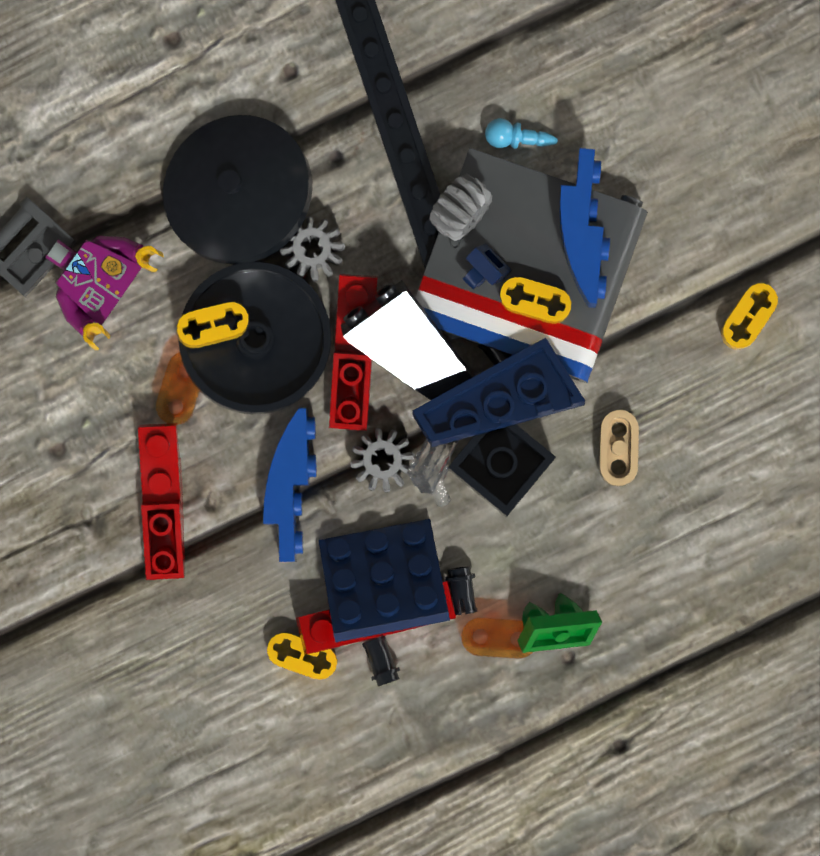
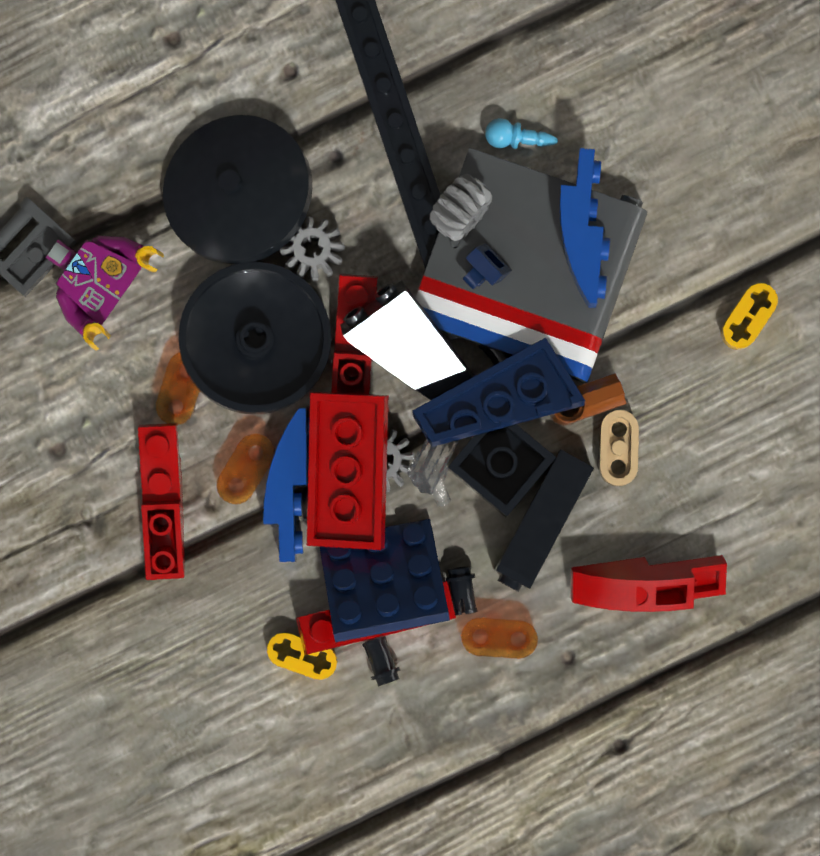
yellow beam [177,302,249,348] -> none
yellow beam [500,277,571,324] -> none
green tile [517,593,602,653] -> none
none -> clear orange plate [217,434,275,505]
none -> red plate [307,392,389,550]
none -> black slope [494,450,594,592]
none -> dark orange piece [550,373,627,426]
none -> red slope [571,555,727,612]

